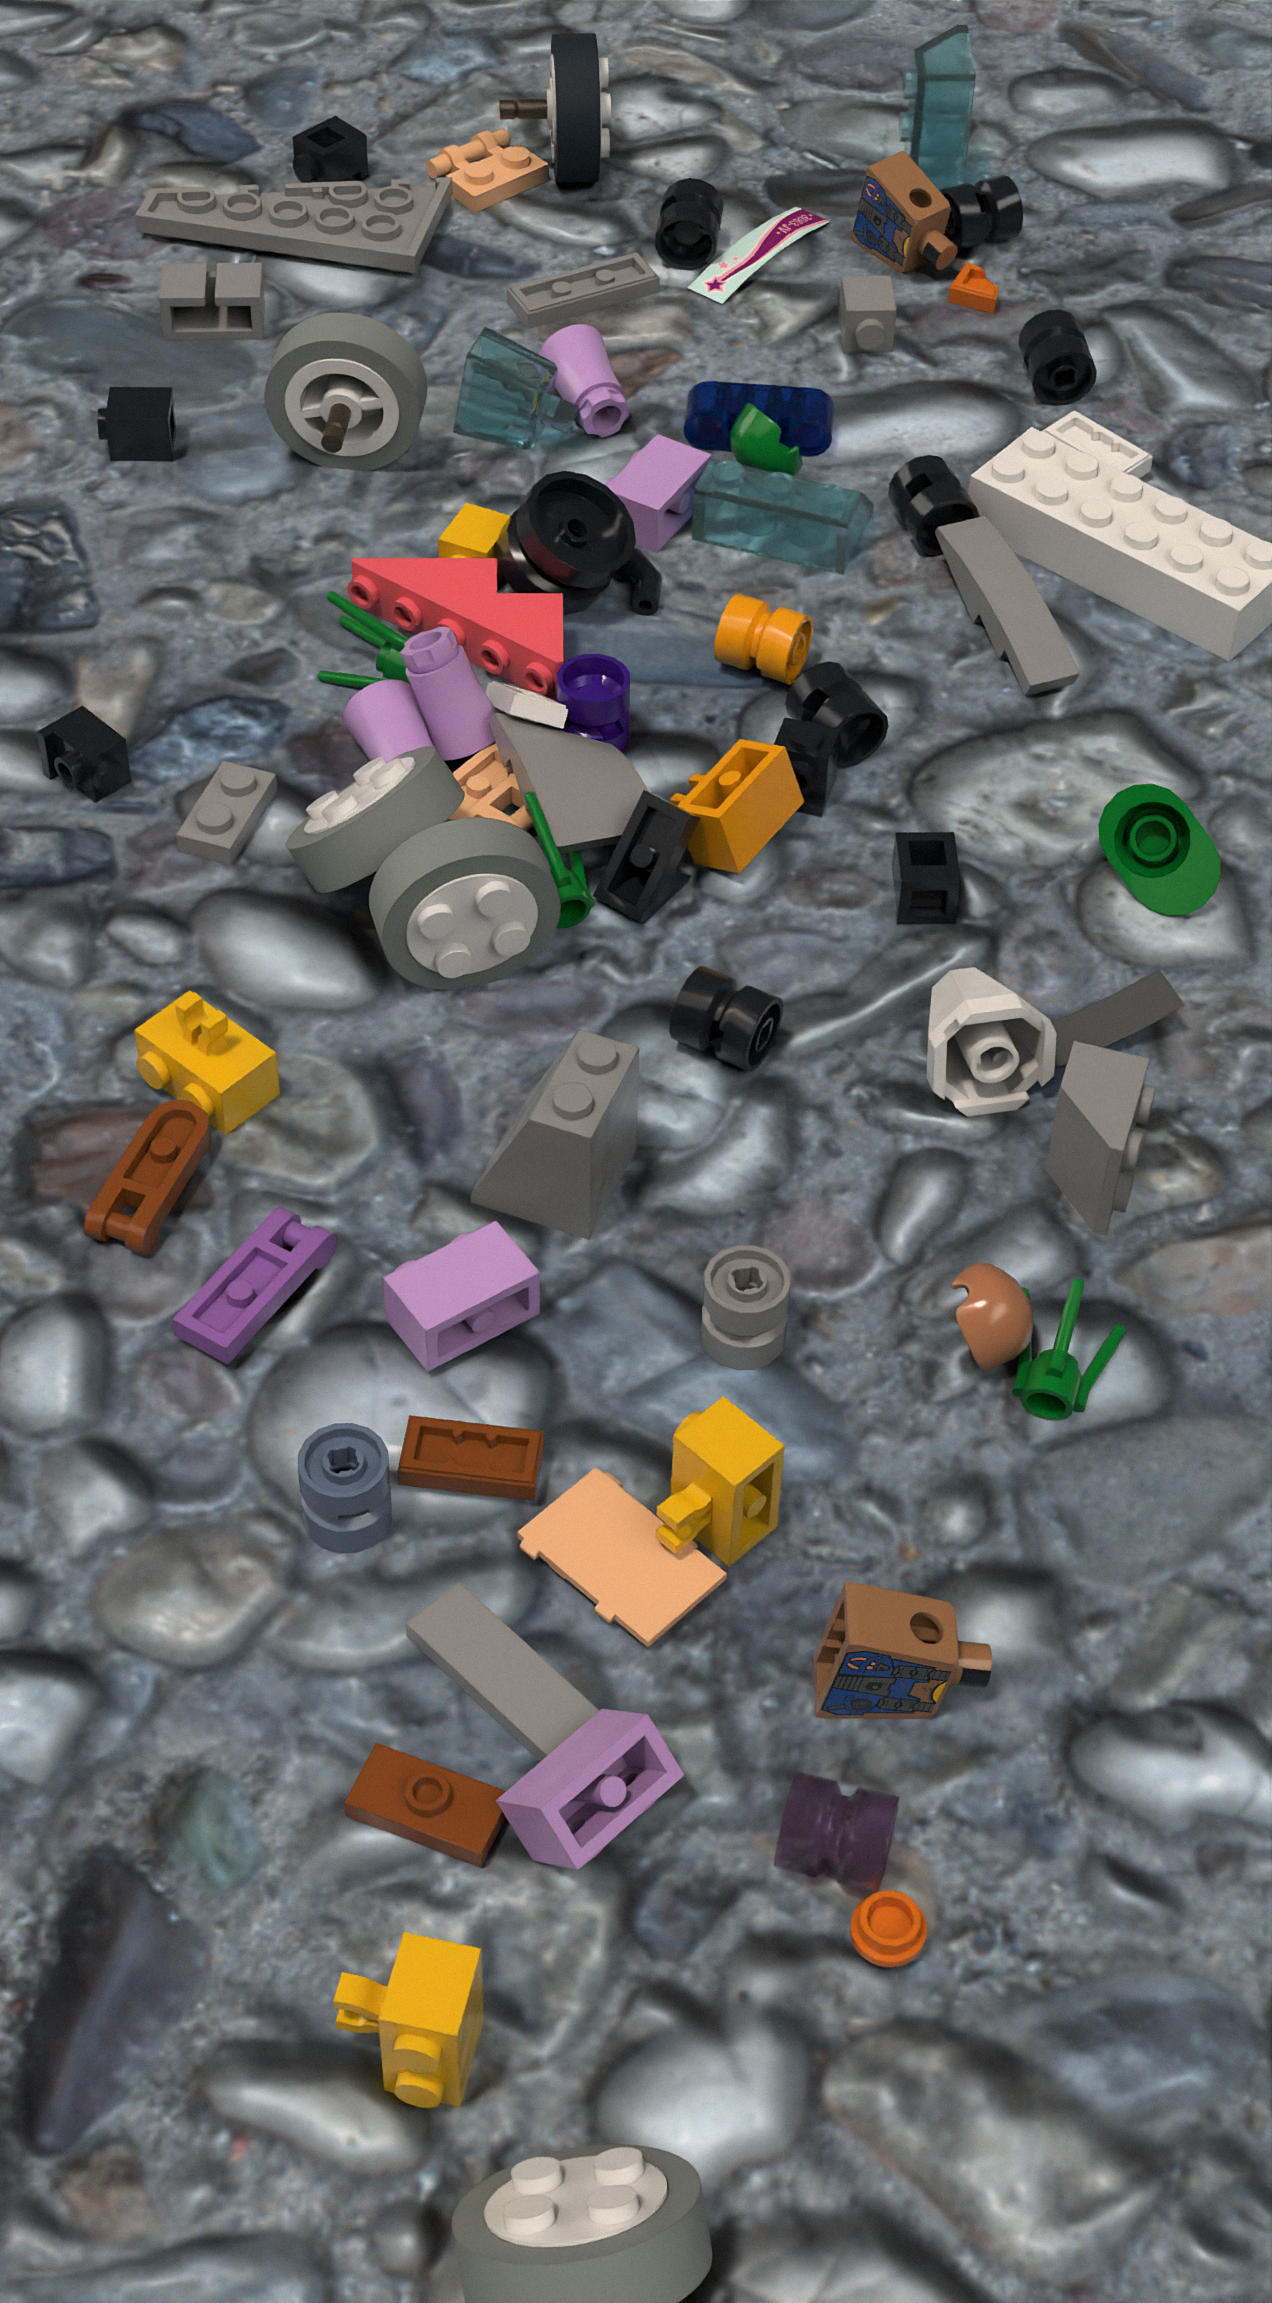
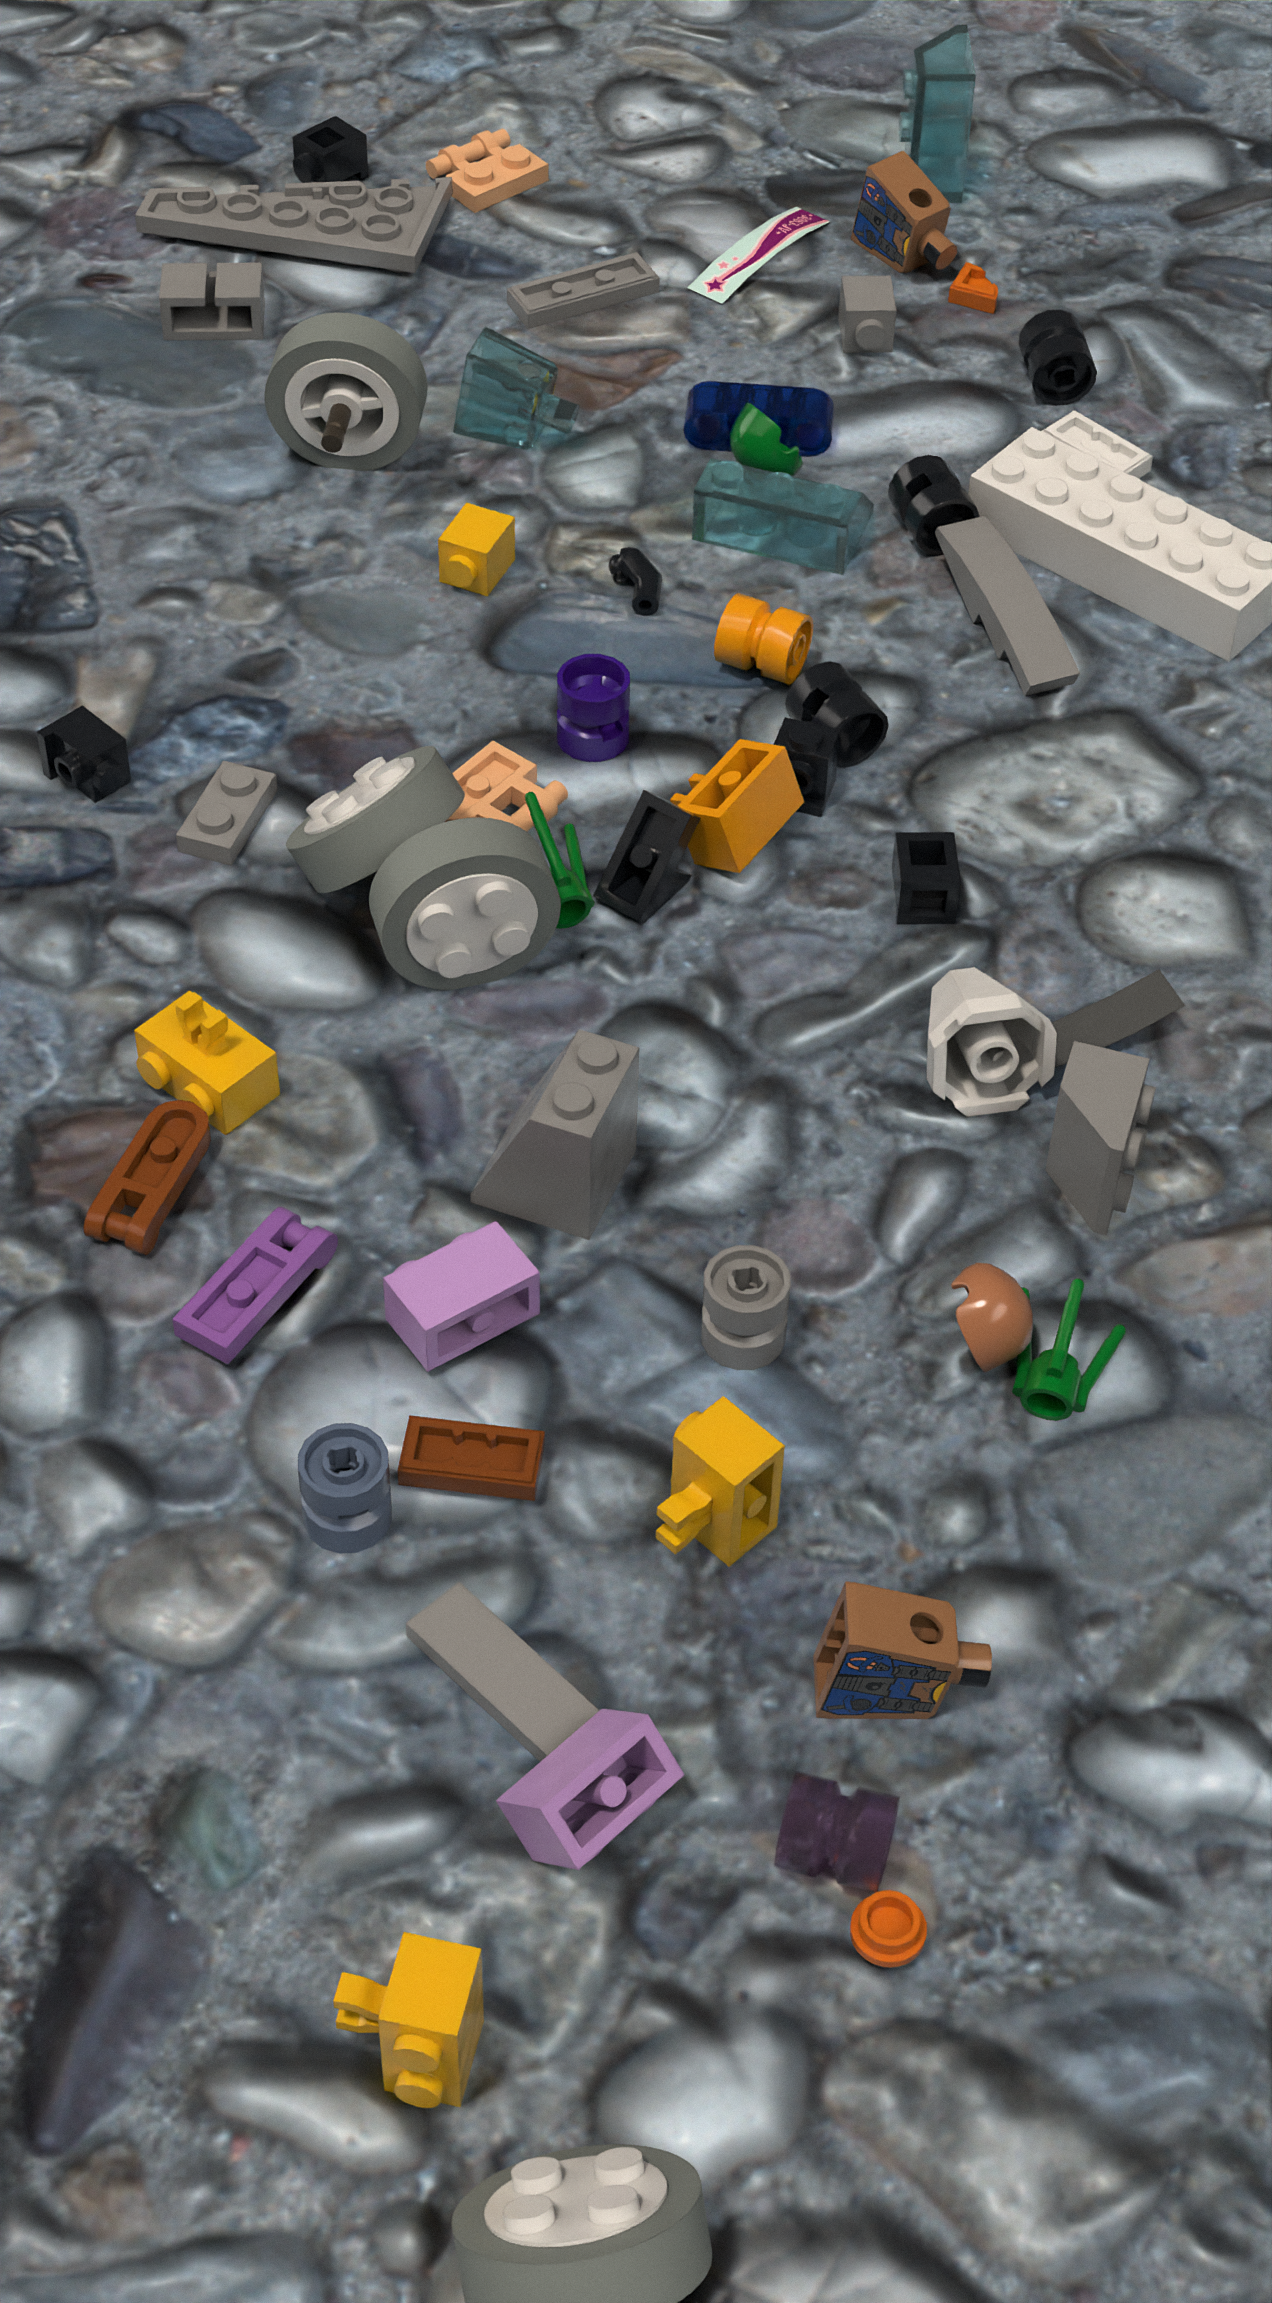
black brick [97,387,176,461] -> none
green plant [317,591,411,688] -> none
lavender plant [343,680,434,762] -> none
dark orange plate [344,1743,506,1867] -> none
coral slope [347,558,564,701] -> none
lavender plant [400,627,498,761] -> none
white plate [486,681,569,729] -> none
light grey slope [489,713,648,854] -> none
black wheel [496,471,636,615] -> none
black wheel [499,33,611,183] -> none
light nougat piece [517,1467,727,1647] -> none
lavender plant [538,324,629,438] -> none
lavender brick [605,434,712,553] -> none
black wheel [655,178,724,271] -> none
black wheel [669,966,783,1072] -> none
black wheel [940,175,1023,251] -> none
green piece [1098,783,1221,916] -> none

